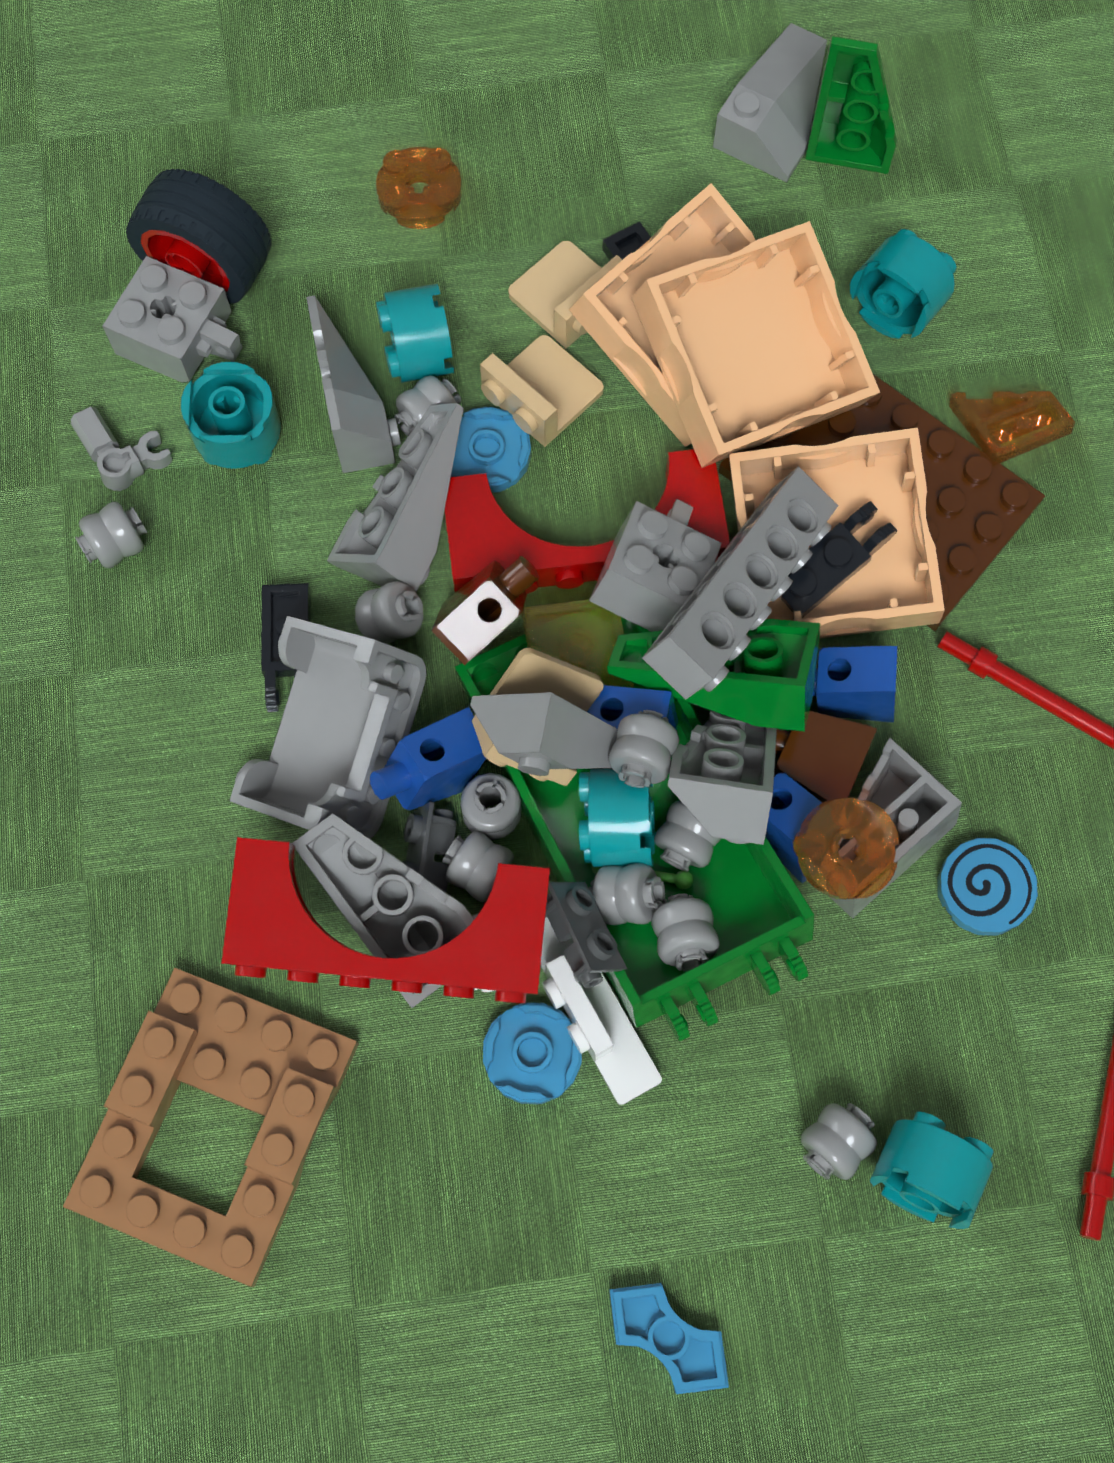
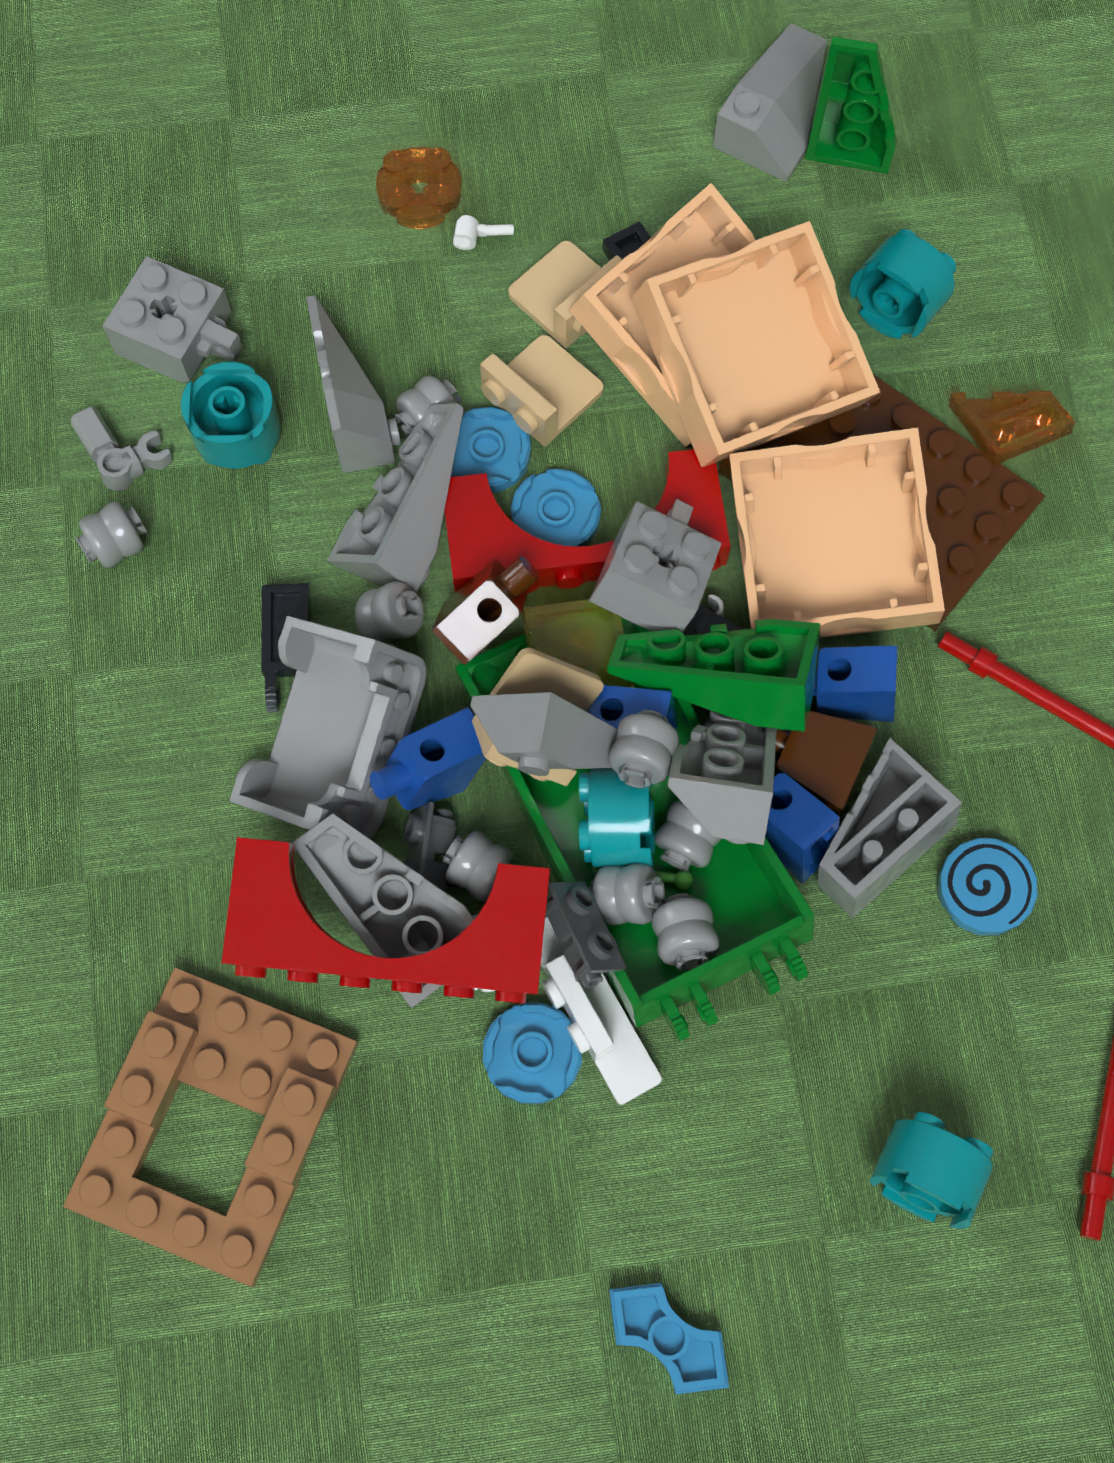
black wheel [126,169,272,304] -> none
teal brick [376,283,454,383] -> none
light grey piece [460,773,522,840] -> none
light grey brick [642,466,839,700] -> none
black hinge [779,501,897,618] -> none
clear orange plate [793,798,899,899] -> none
light grey piece [801,1103,877,1180] -> none
none -> white hand [453,215,514,250]
none -> dark azure tile [511,468,601,547]

